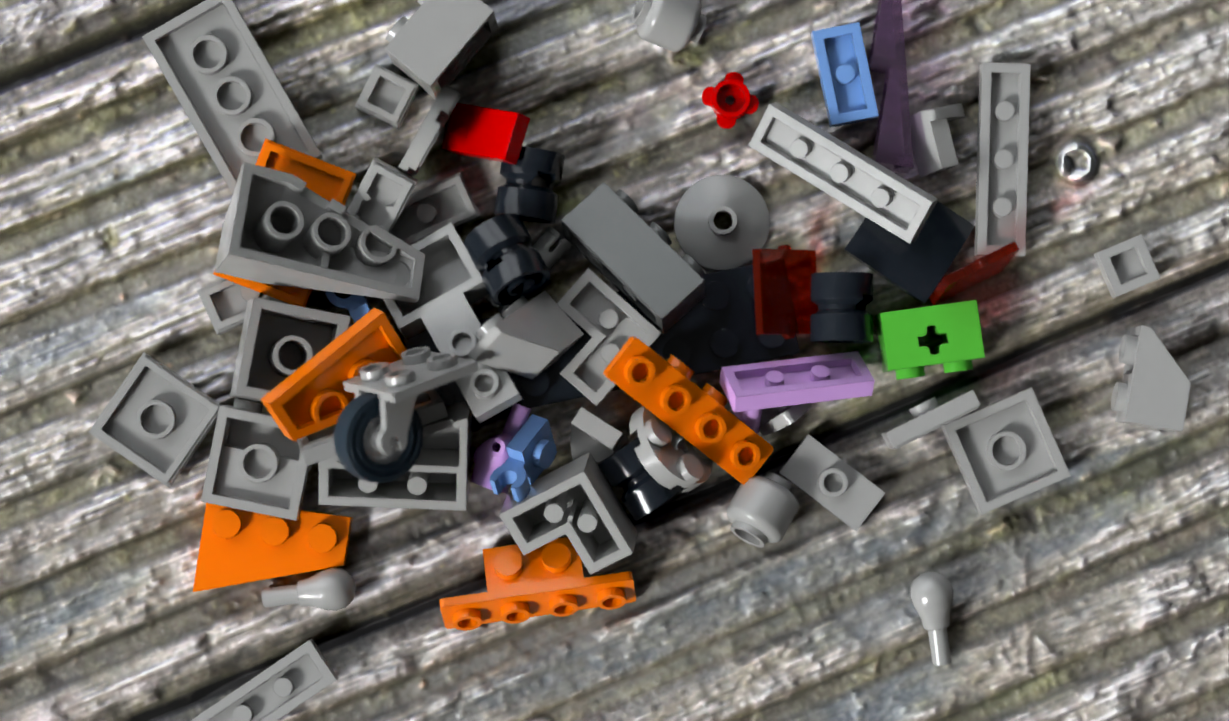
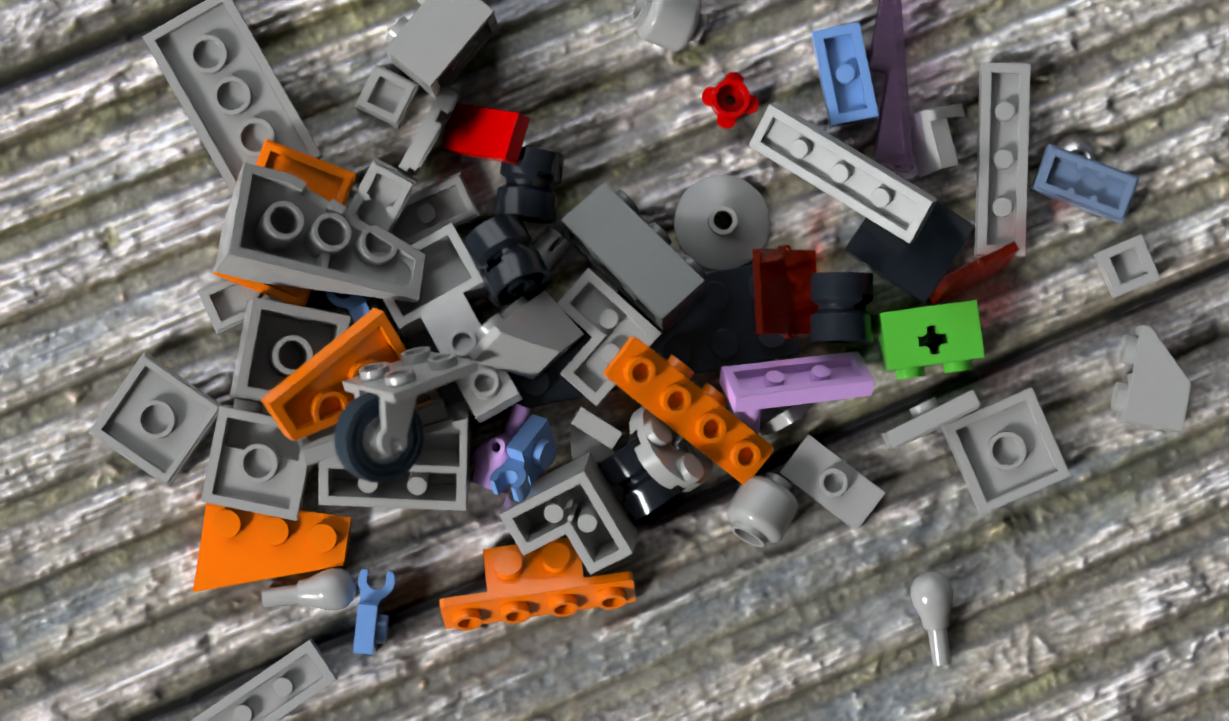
none -> medium blue plate [353,568,397,655]
none -> sand blue plate [1030,144,1140,224]

